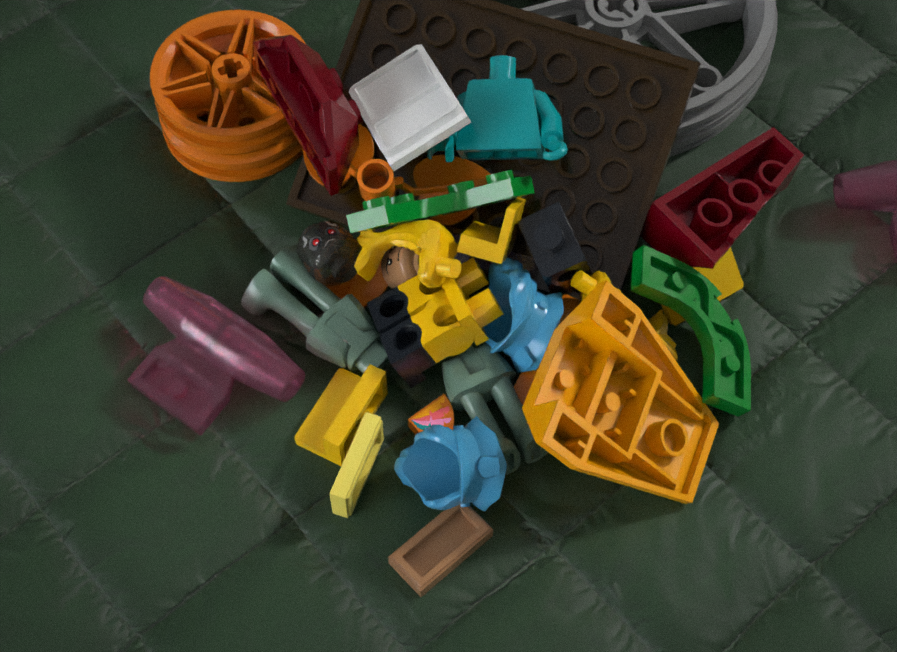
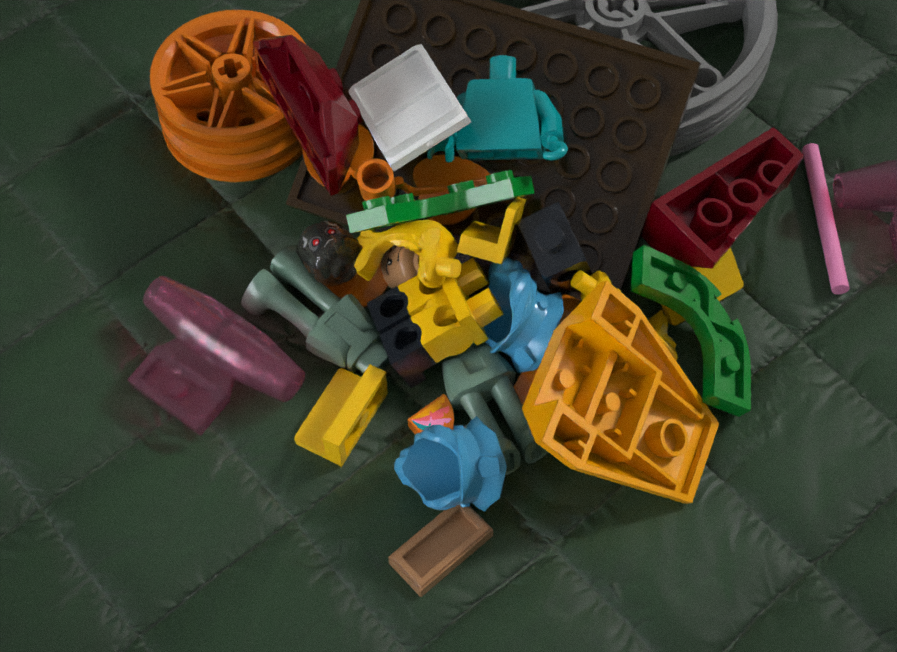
light yellow tile [329,412,384,518] -> none
none -> bright pink bar [802,143,850,294]

